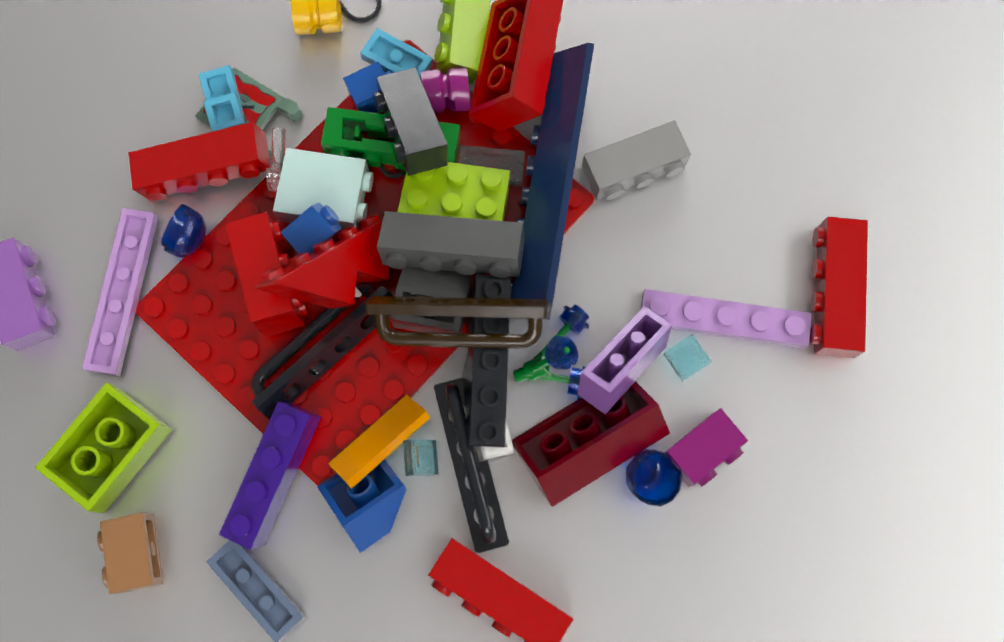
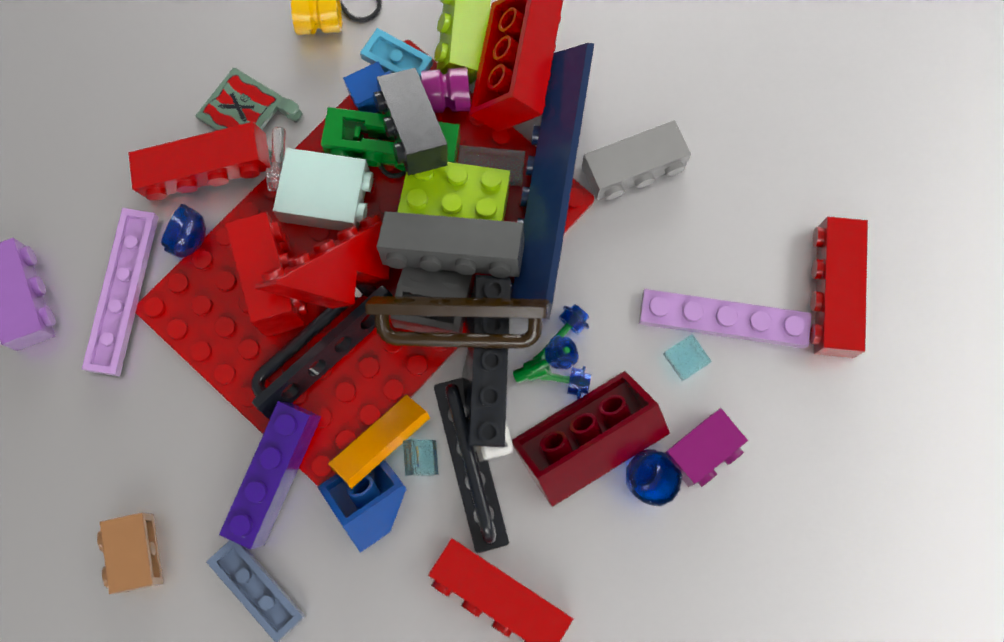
lime brick [35,382,173,513] -> none
medium azure slope [198,65,245,132] -> none
blue brick [281,202,342,255] -> none
medium lavender brick [578,306,672,414] -> none

